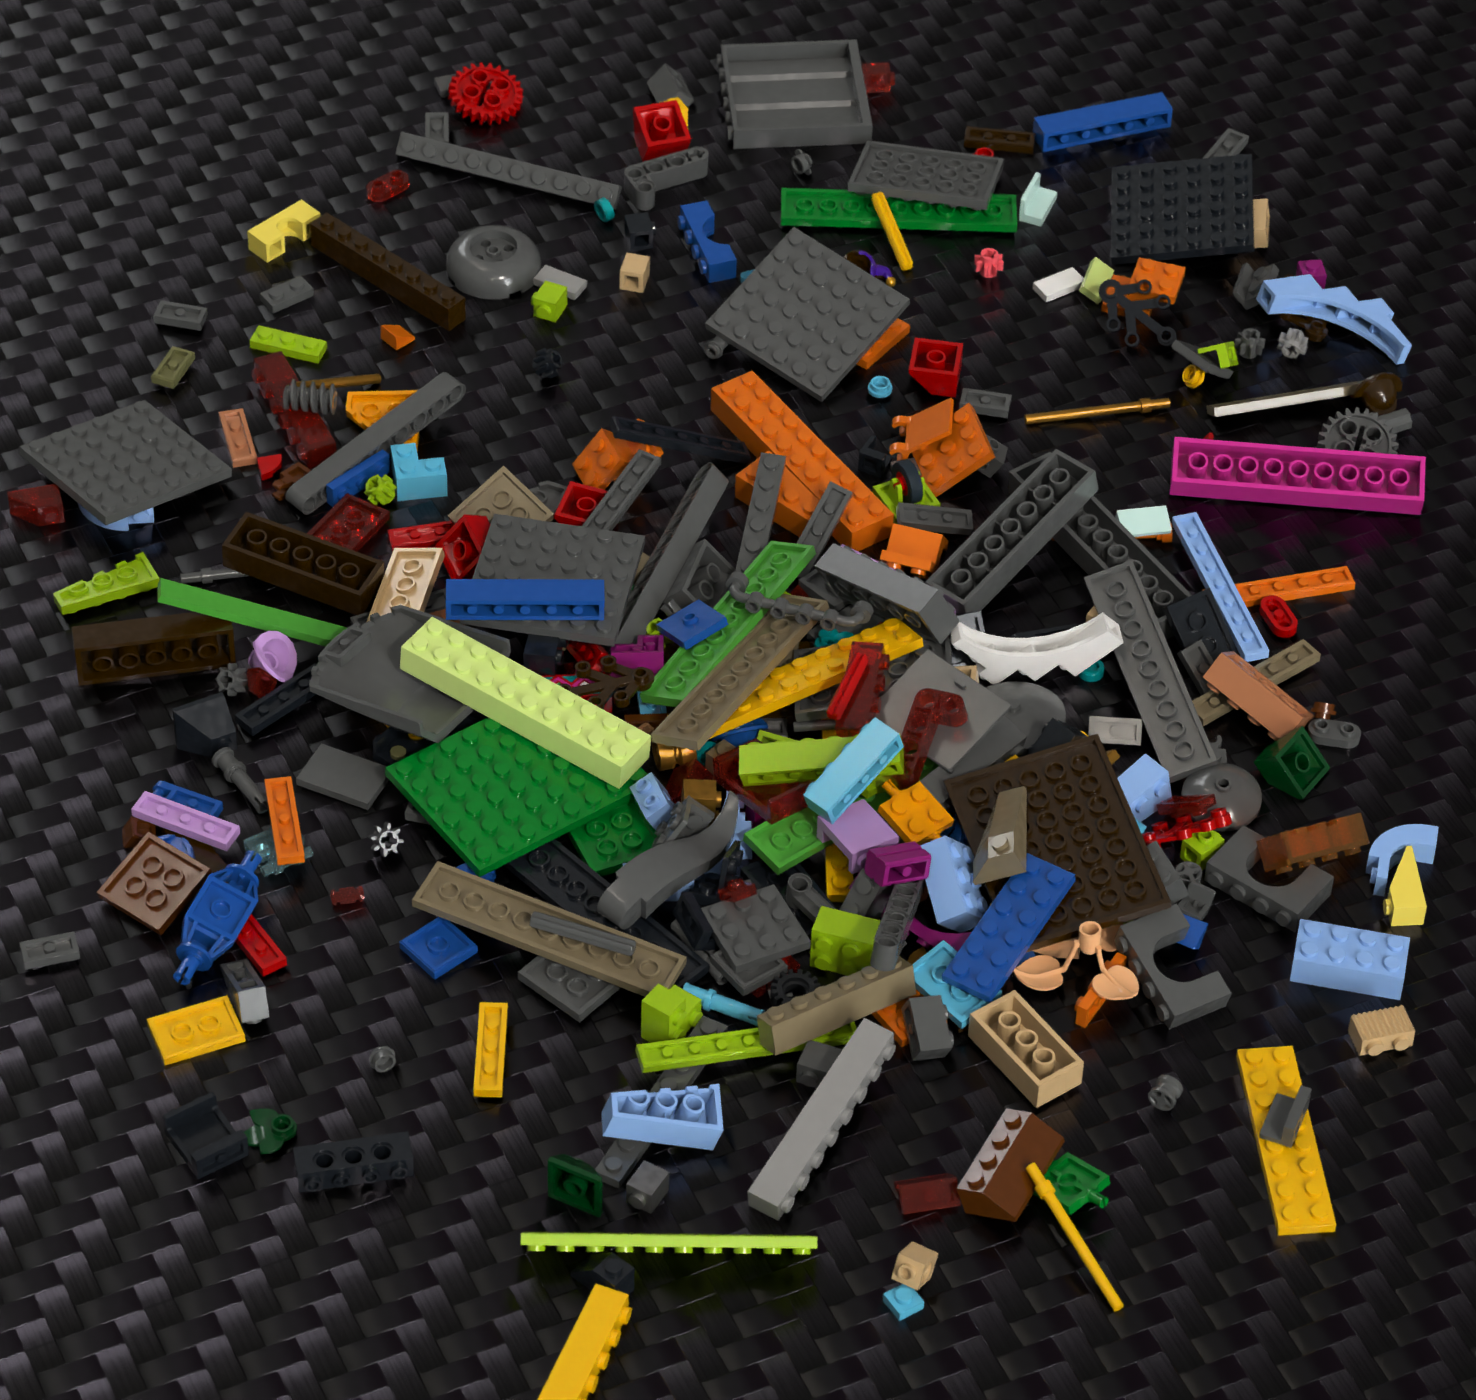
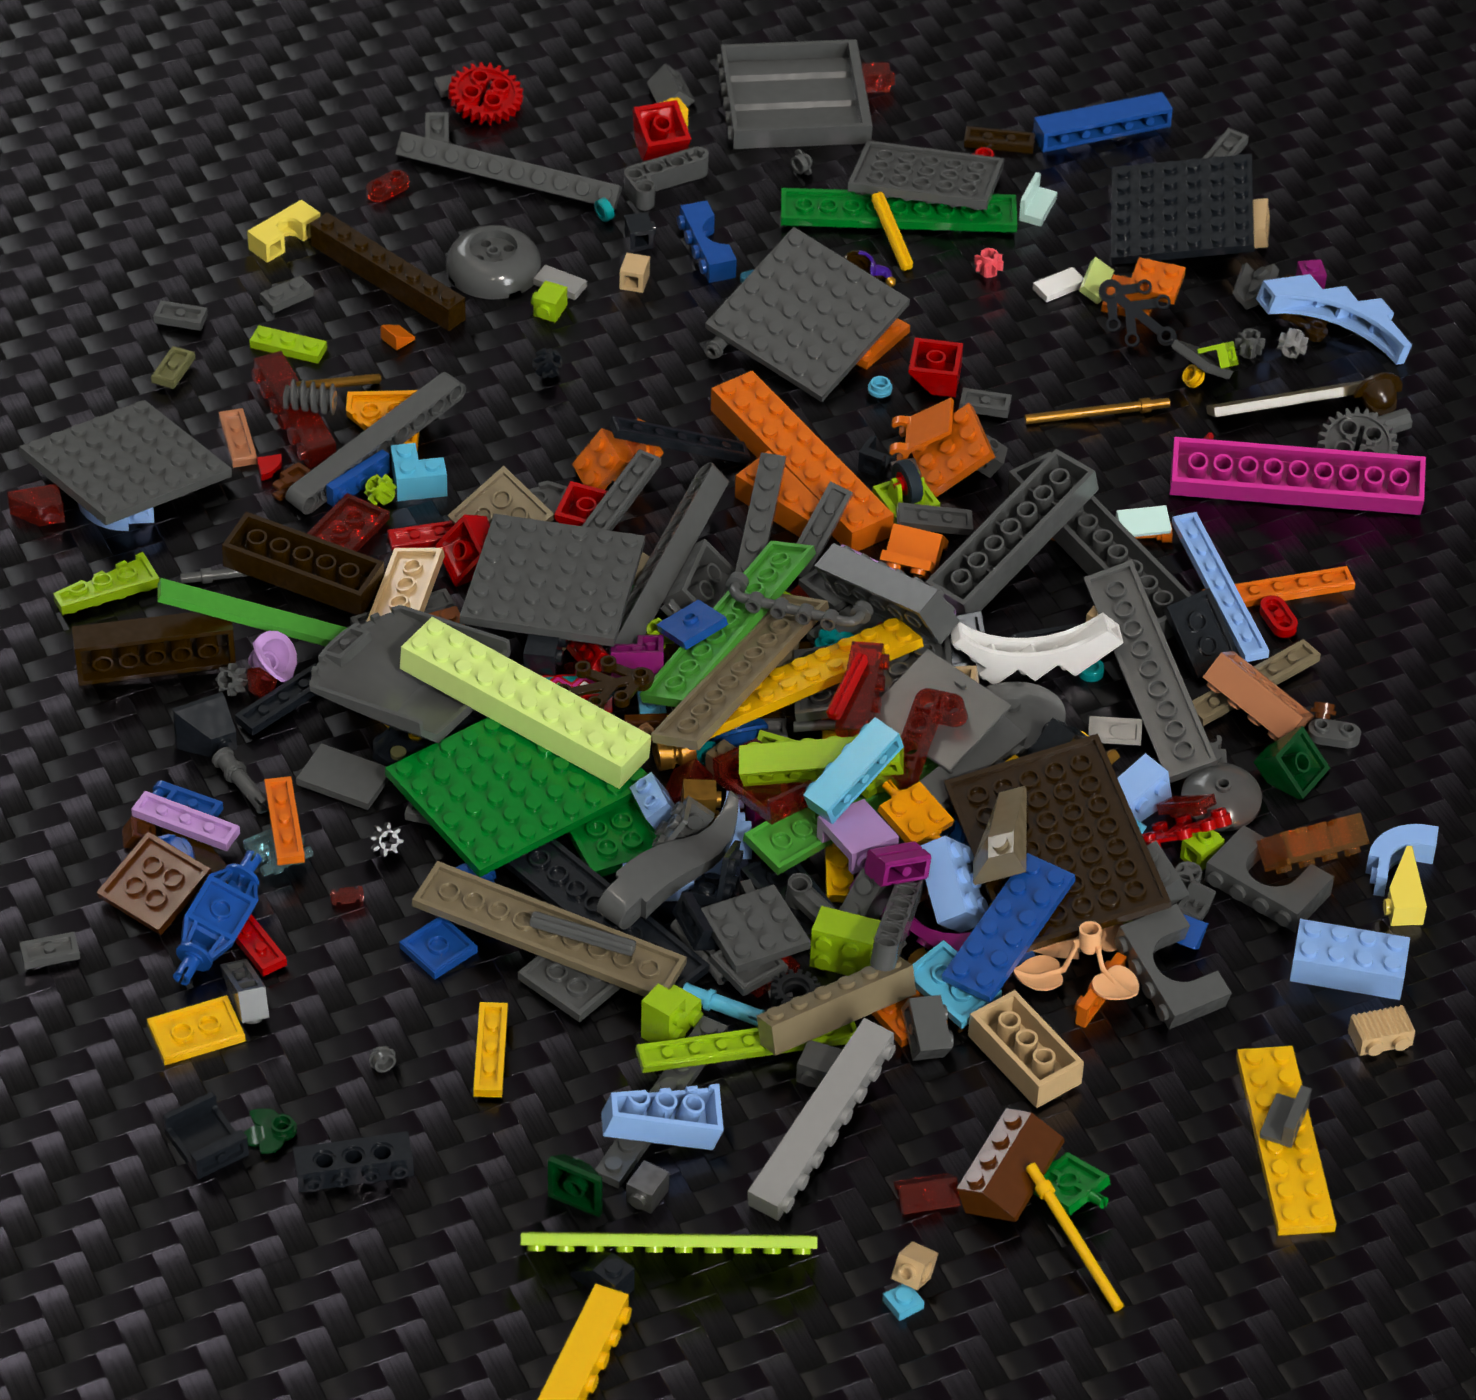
blue brick [446,579,605,620] -> none
clear red plate [718,879,757,902] -> none
dark grey wheel [1148,1075,1183,1111] -> none
dark grey plate [1177,640,1214,696] -> none

